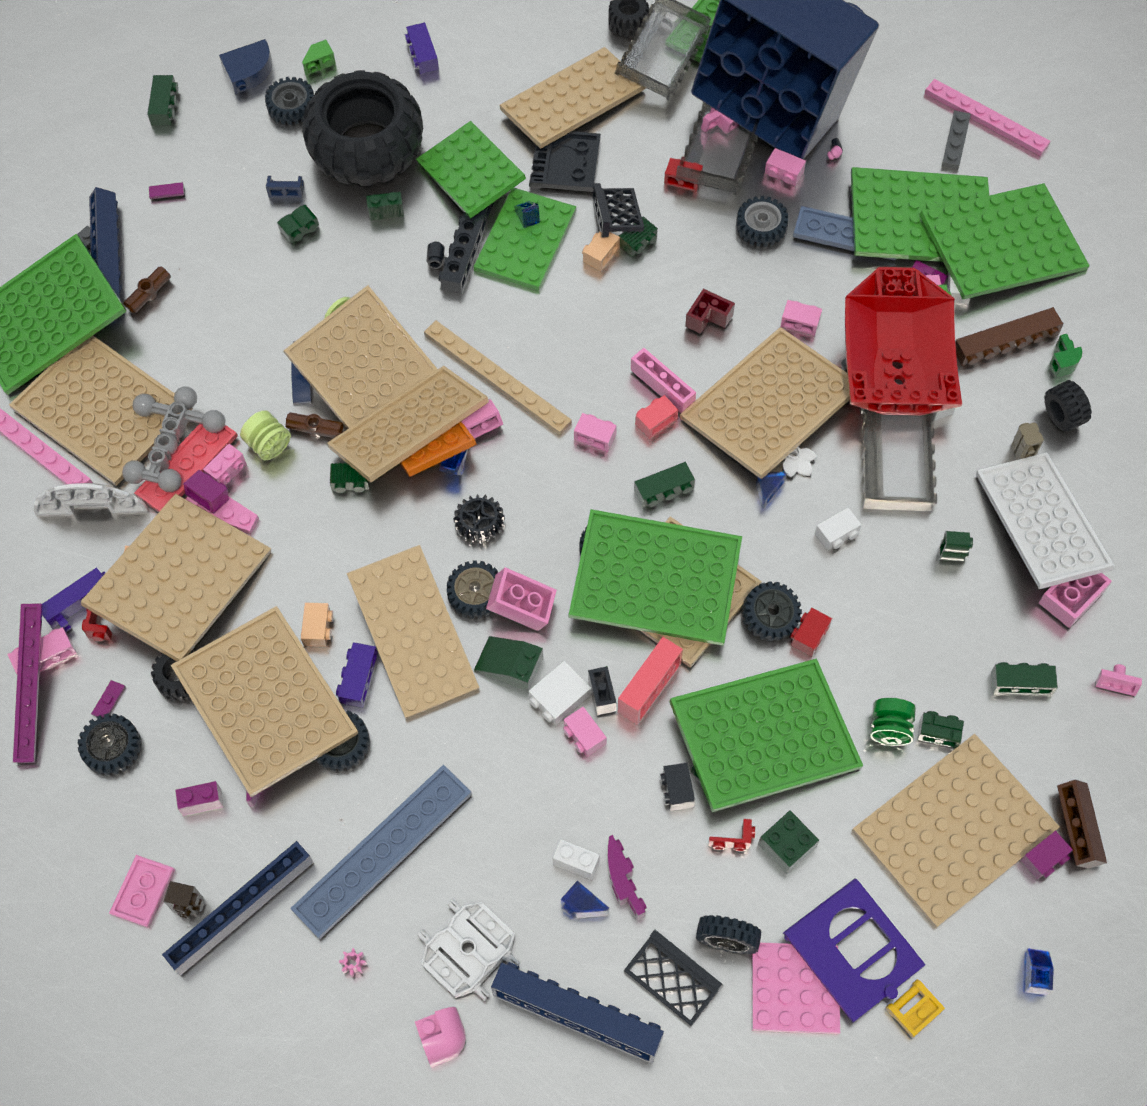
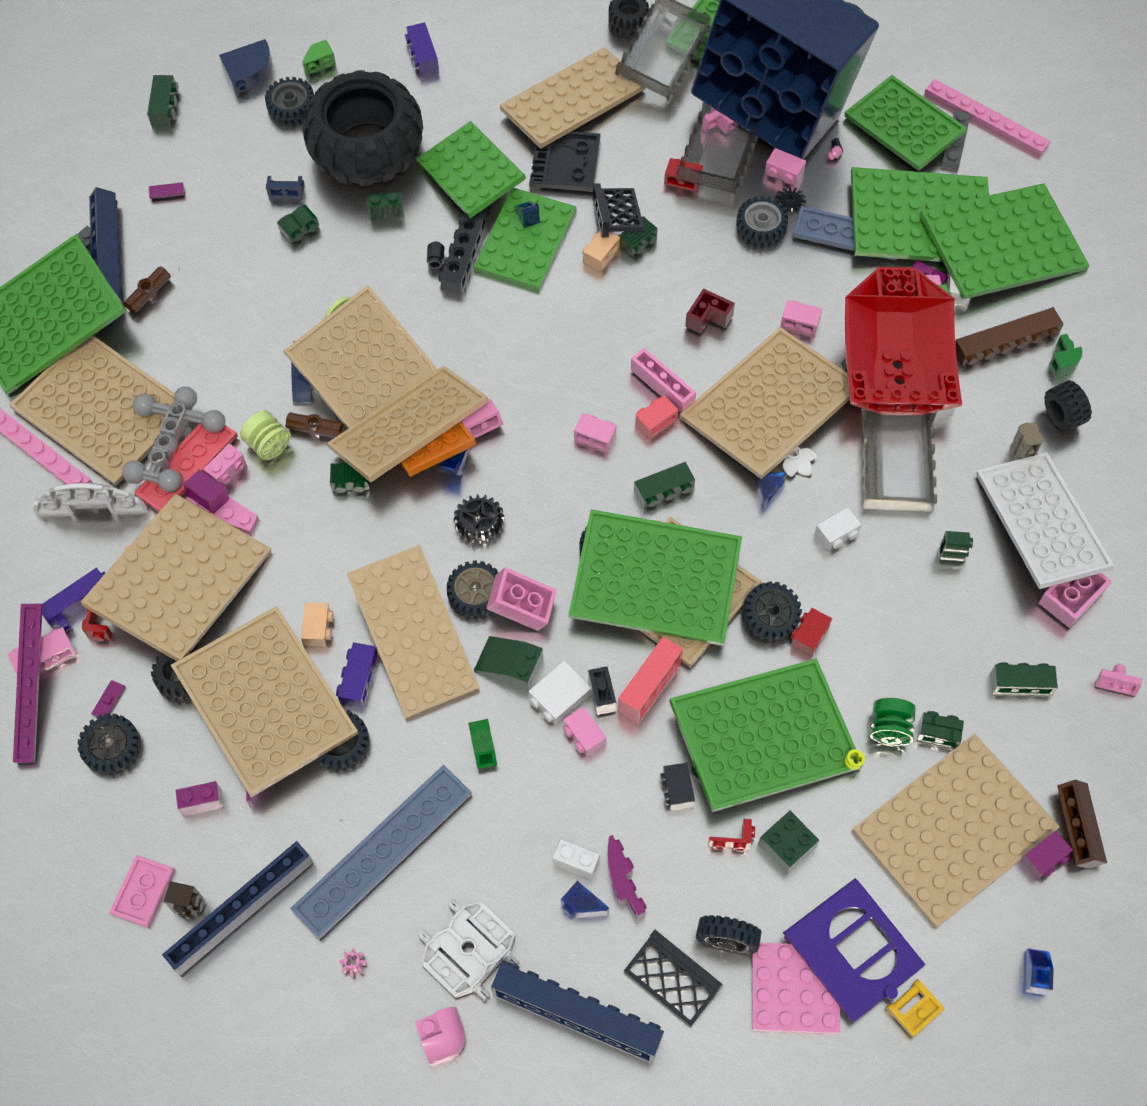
tan plate [424,320,572,435] -> none
none -> green brick [468,719,497,769]
none -> black gear [775,187,806,213]
none -> bright green plate [844,75,967,171]
none -> neon yellow bush [844,749,865,770]

